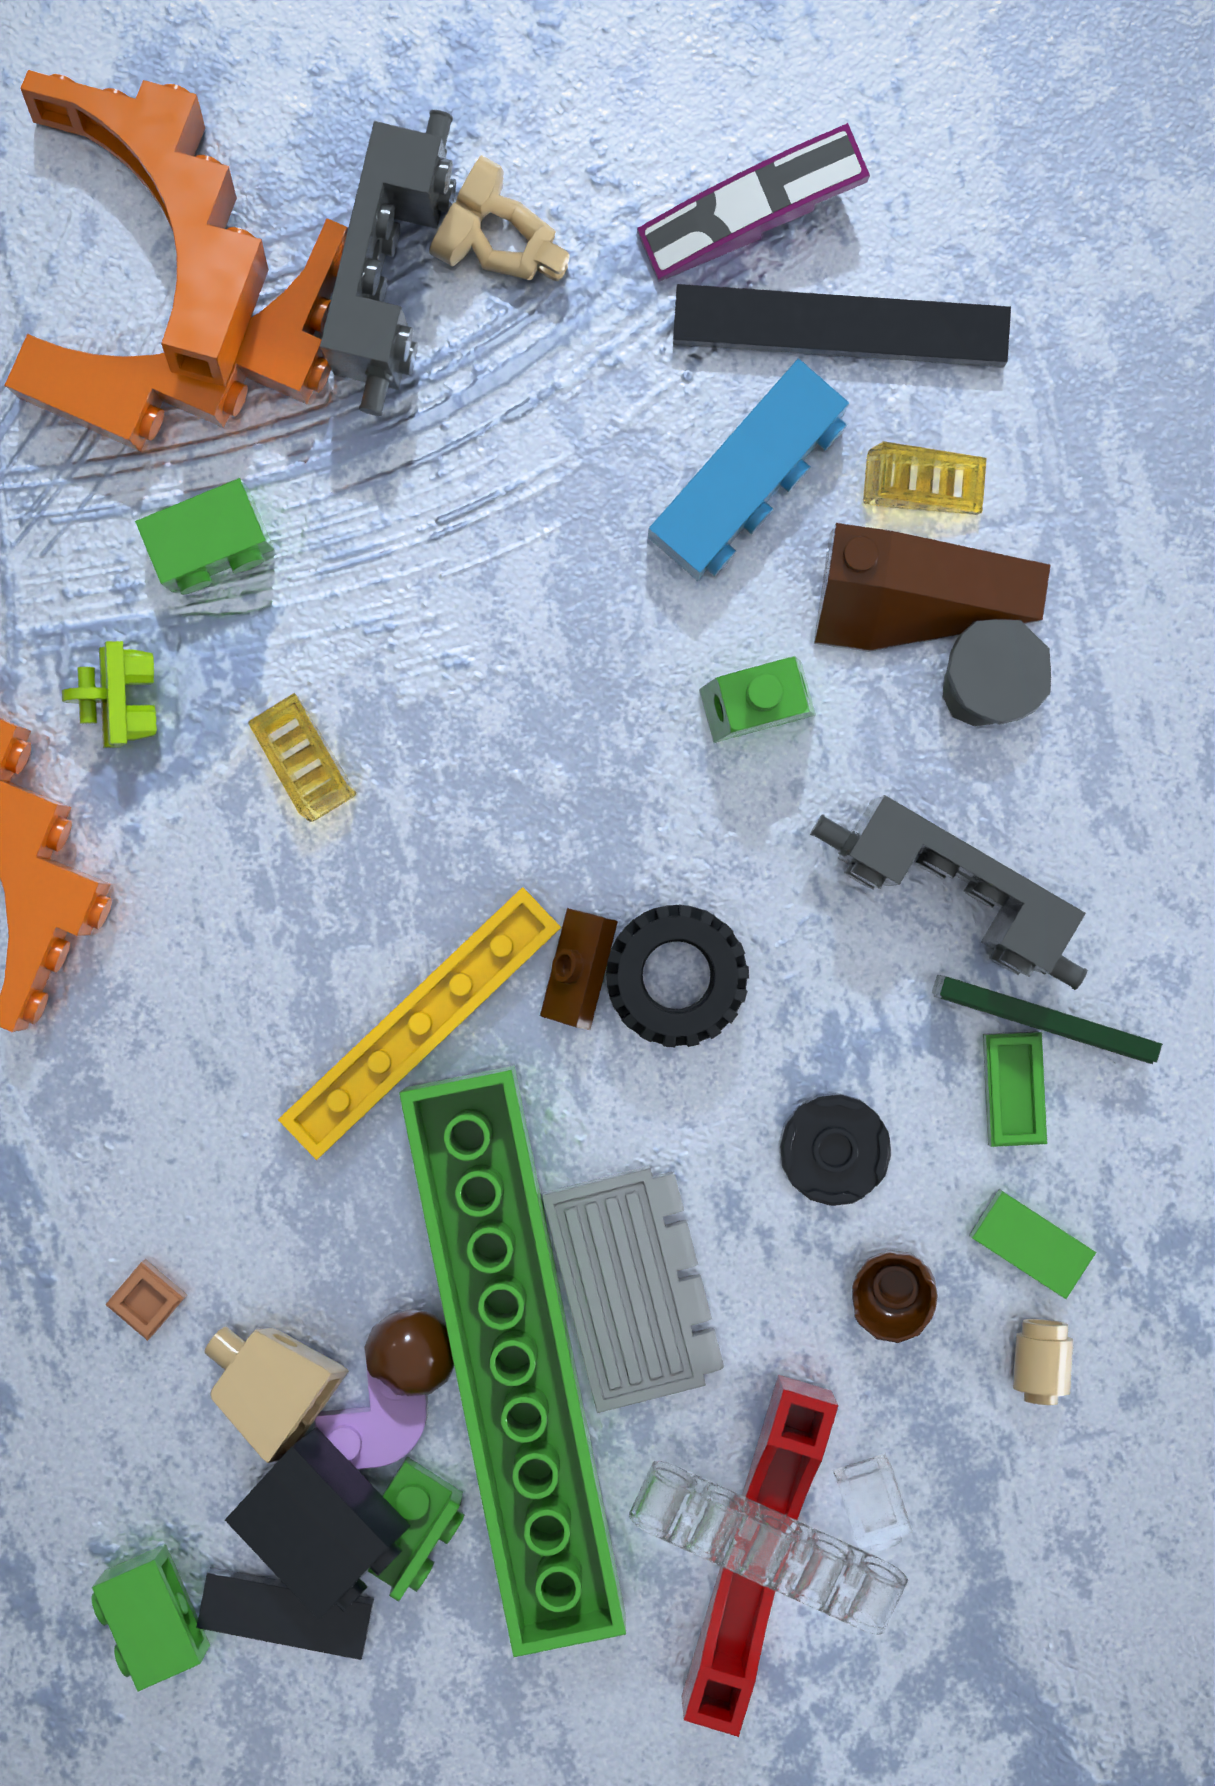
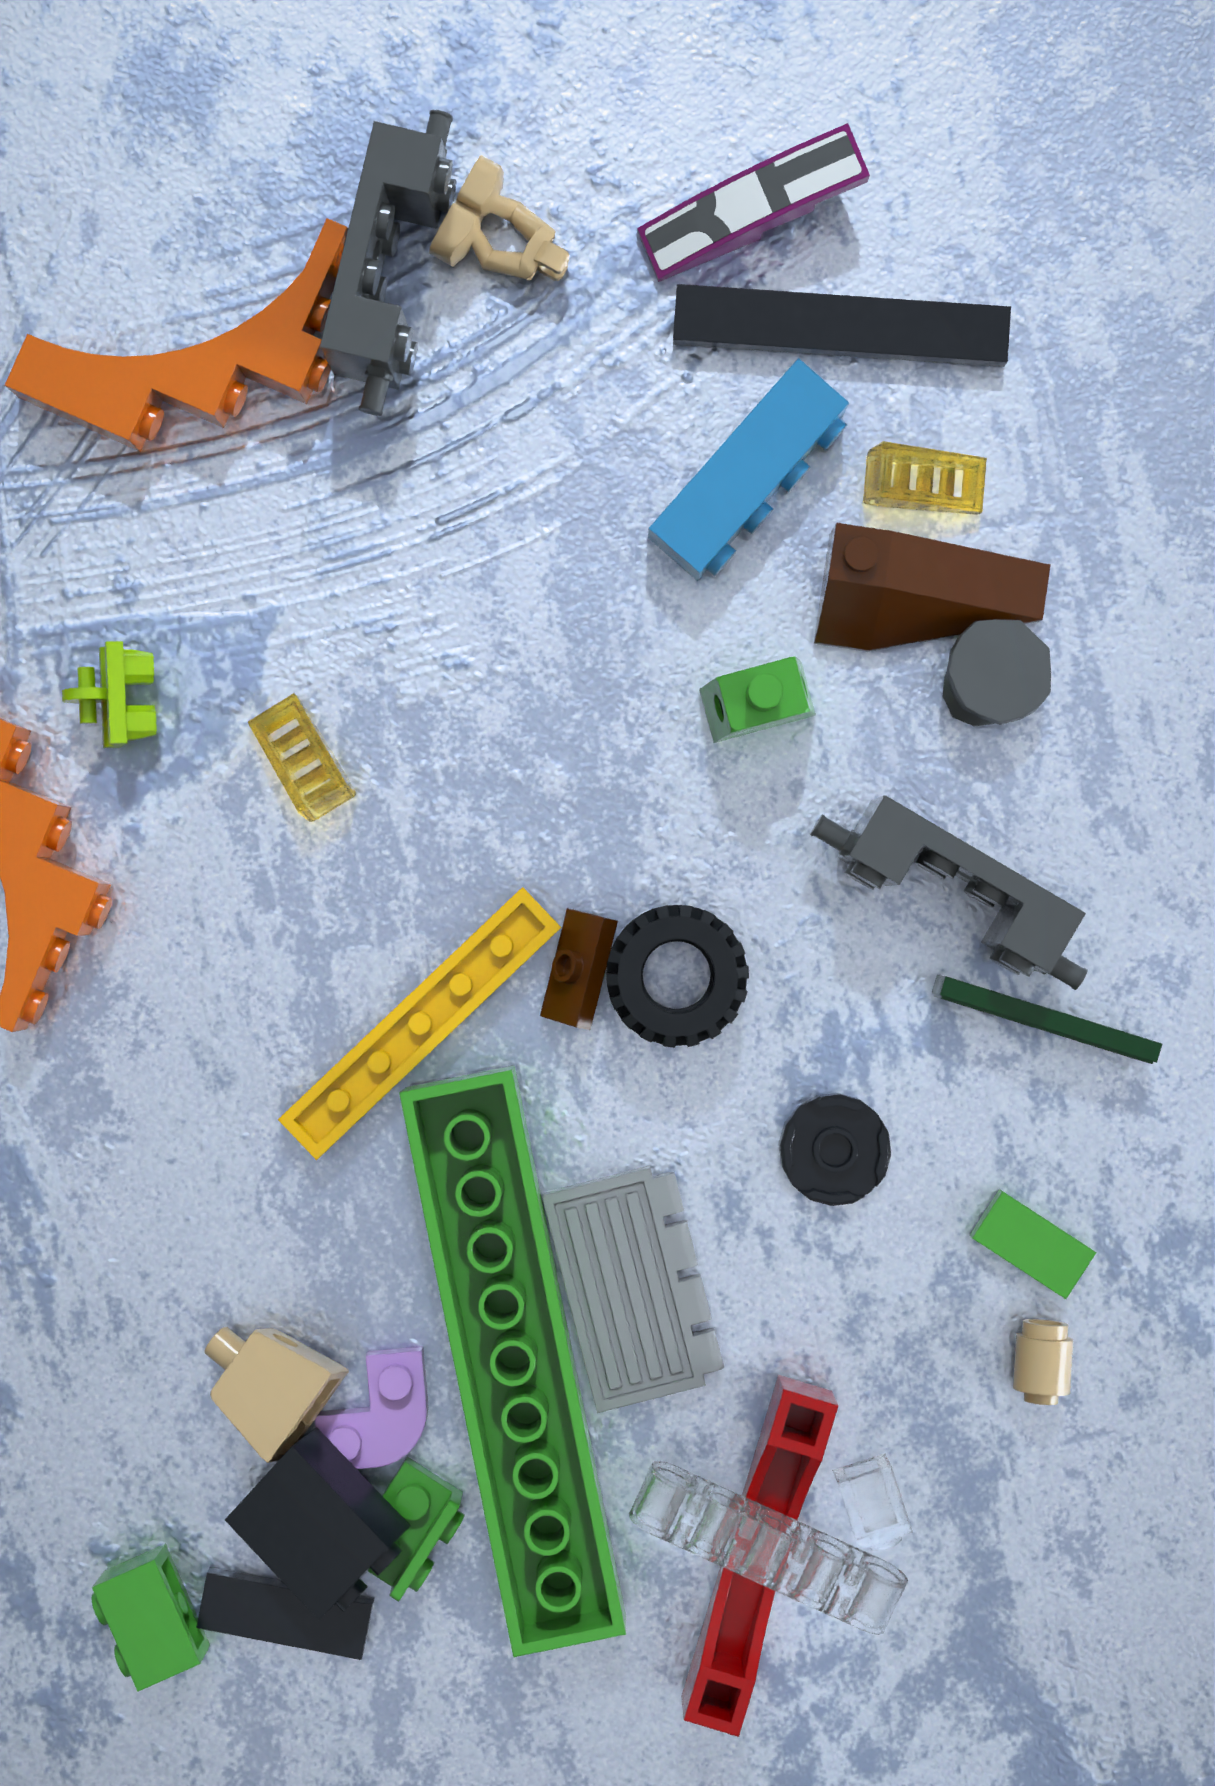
orange arch [20,70,269,387] -> none
nougat tile [105,1259,187,1341] -> none
bright green brick [135,478,274,595] -> none
reddish brown hair [364,1309,454,1396] -> none
reddish brown hair [852,1250,938,1343] -> none
bright green tile [983,1031,1047,1147] -> none

